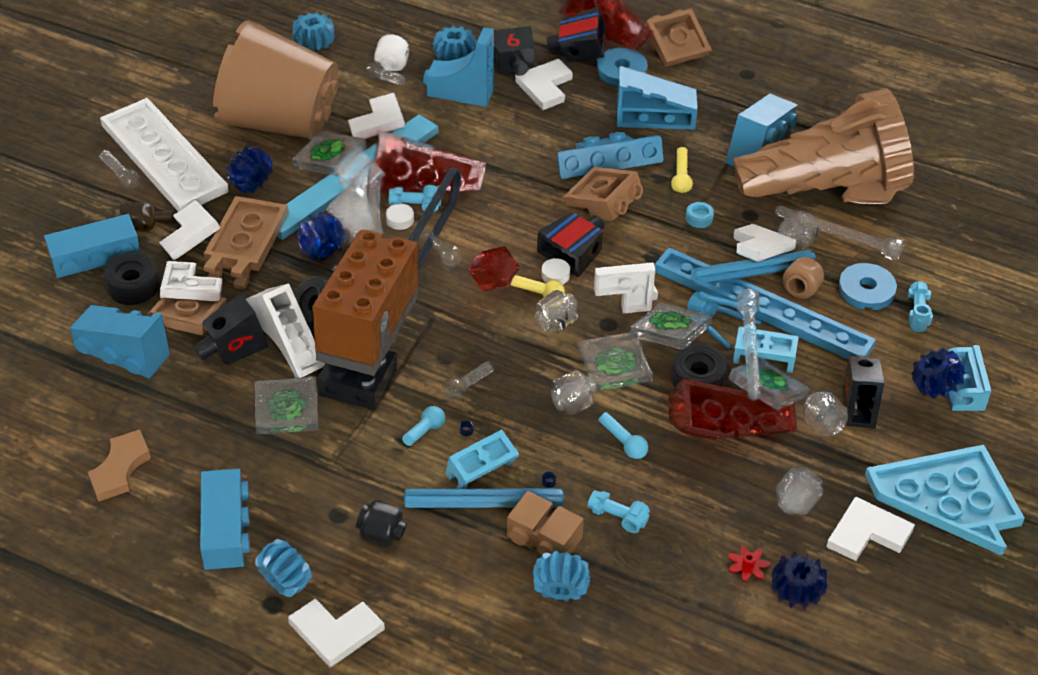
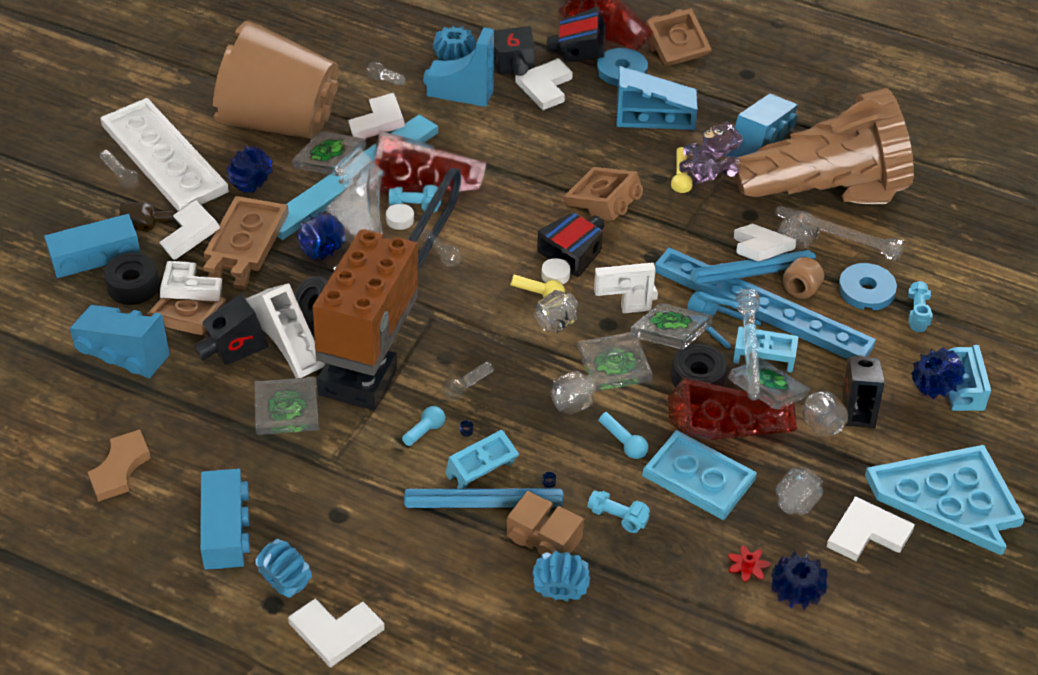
dark azure gear [292,12,334,52] -> none
black head [356,500,407,548] -> none
white head [374,35,409,71] -> none
clear red brick [468,246,520,291] -> none
dark azure bracket [557,132,664,179] -> none
medium azure tile [686,202,714,228] -> none
none -> medium azure tile [642,430,757,521]
none -> clear purple animal [679,121,743,185]

